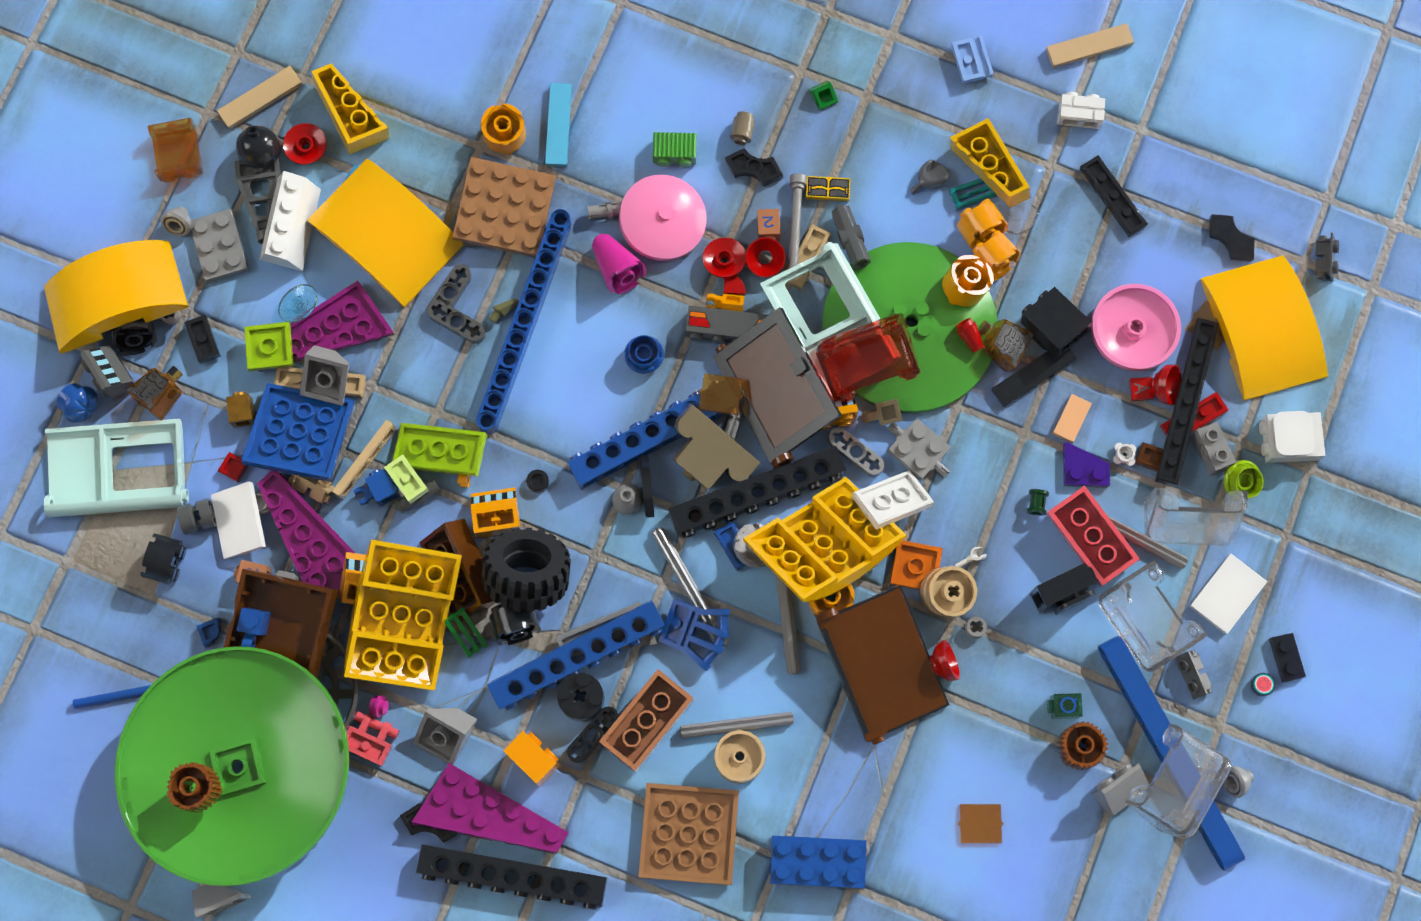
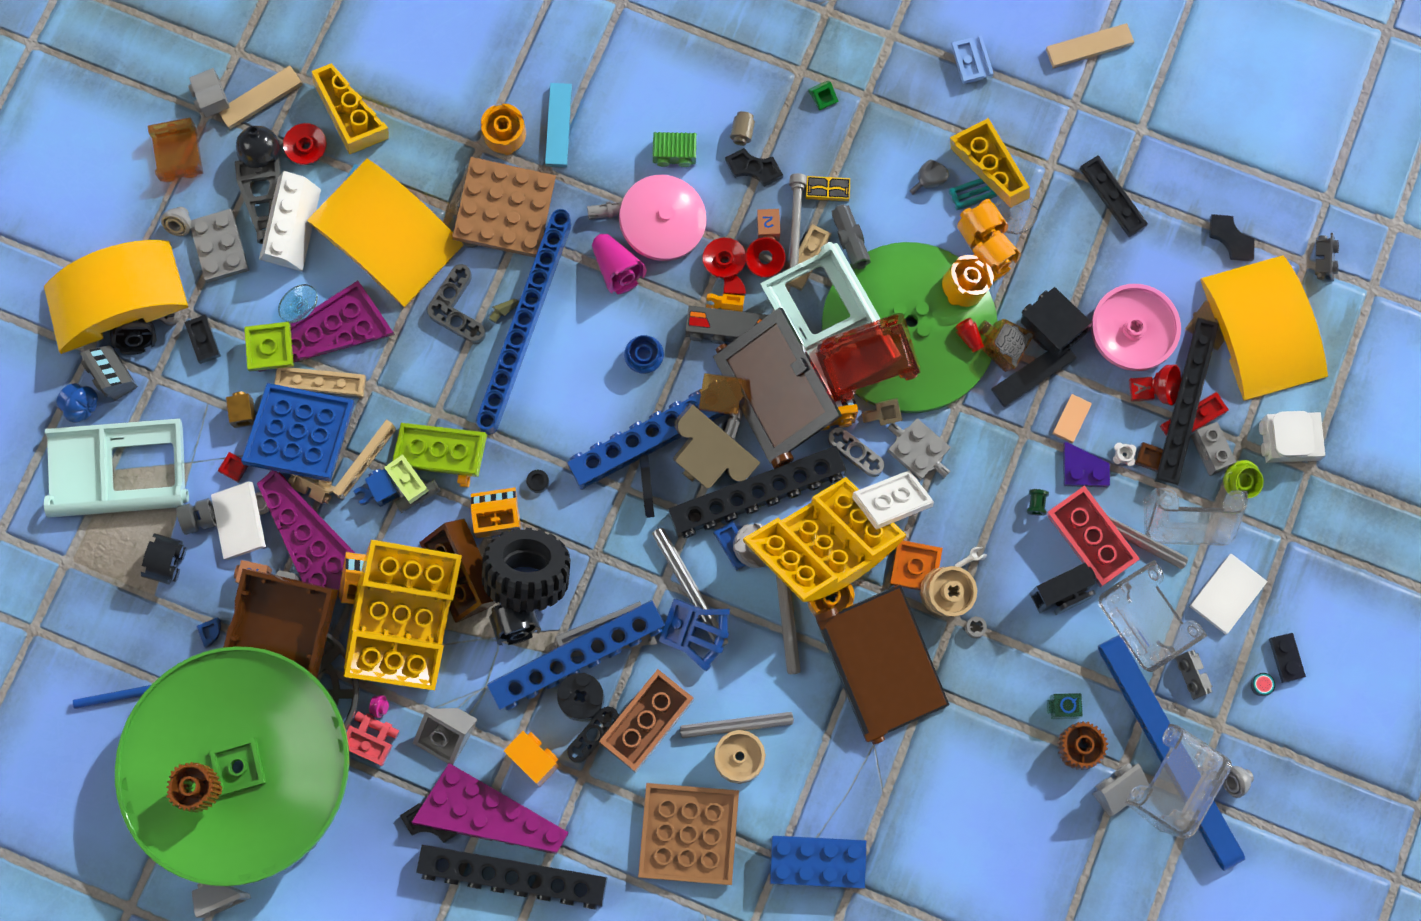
torso [126,366,183,421] -> none
blue brick [237,608,271,648] -> none
light grey slope [300,345,349,406] -> none
green tile [443,608,488,658] -> none
light grey brick [612,484,643,515] -> none
red piece [930,640,960,682] -> none
clear orange piece [958,804,1004,843] -> none
white brick [1057,92,1105,129] -> none
none -> light grey brick [188,68,230,117]

